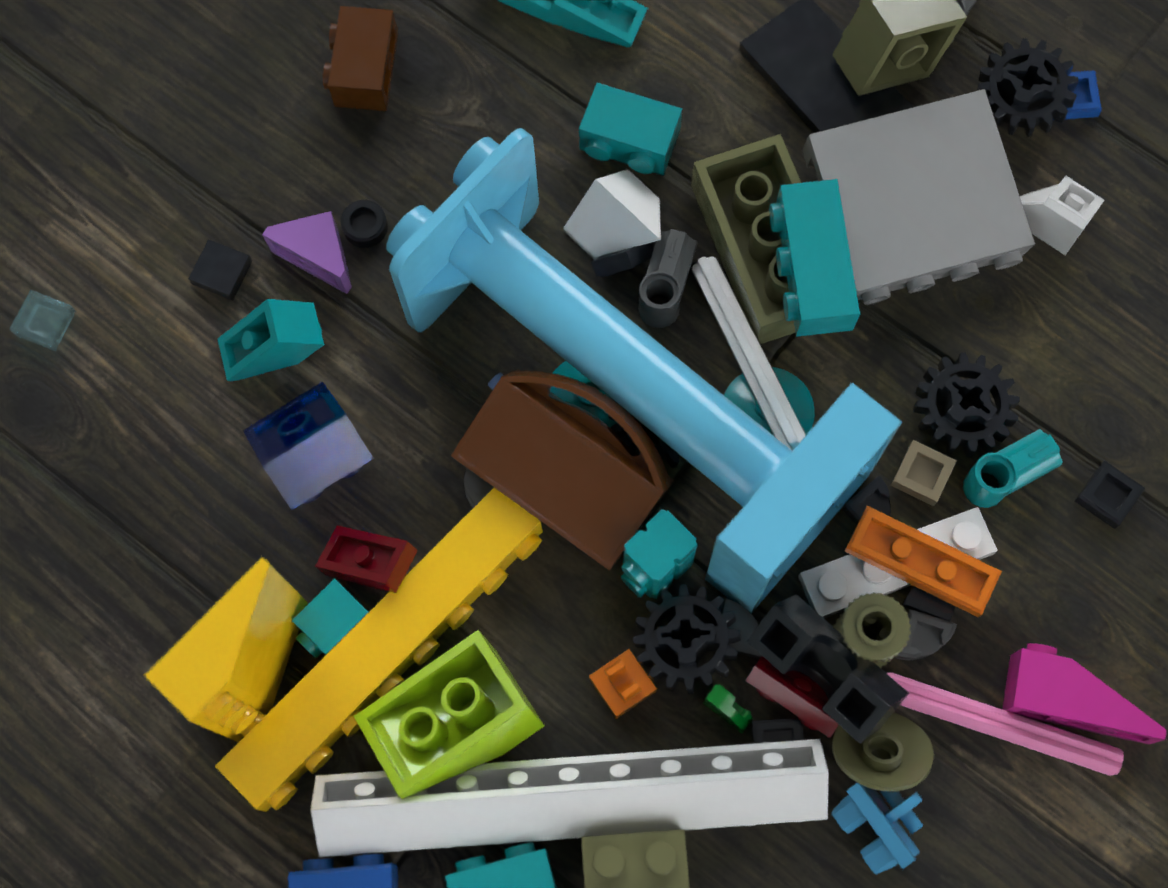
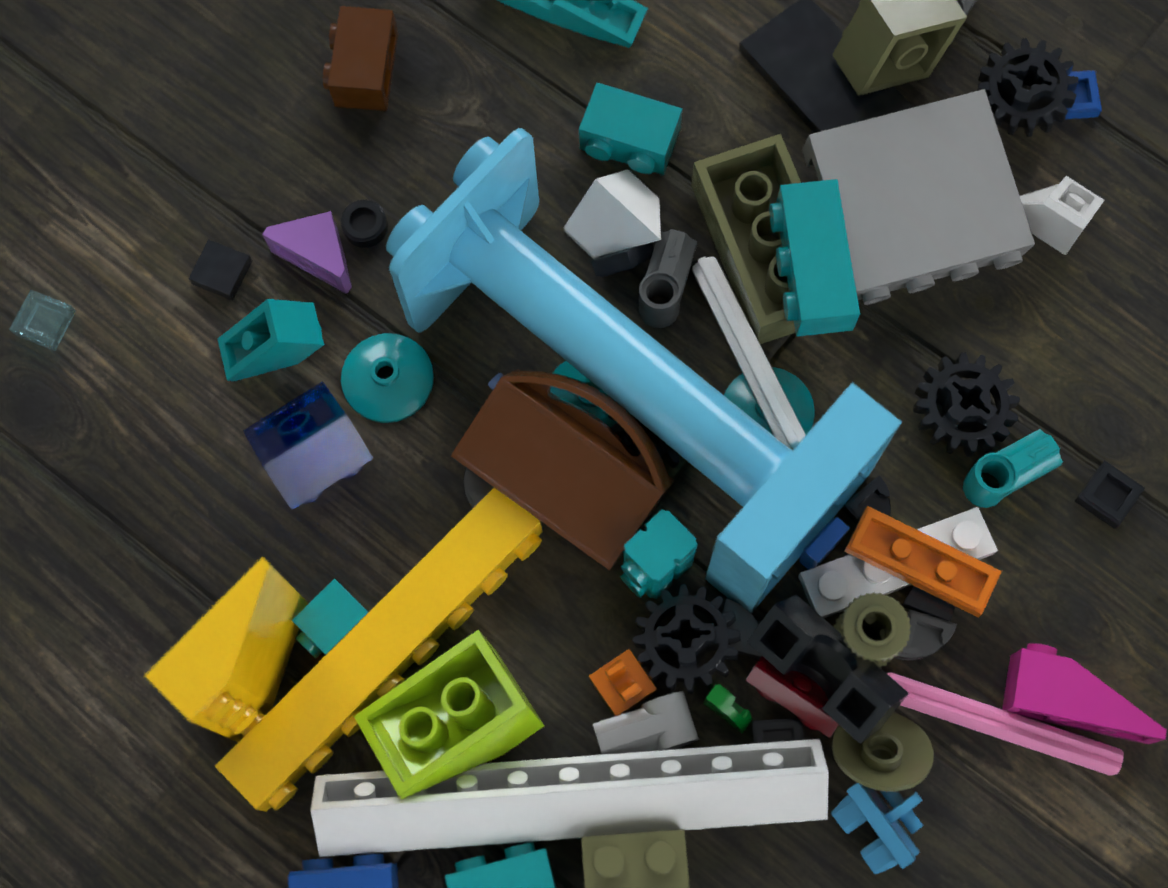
dark red plate [315,525,418,593] -> none
dark tan plate [890,440,957,506] -> none
none -> teal dish [341,333,434,423]
none -> light grey piece [593,691,699,755]
none -> blue tile [799,517,850,570]

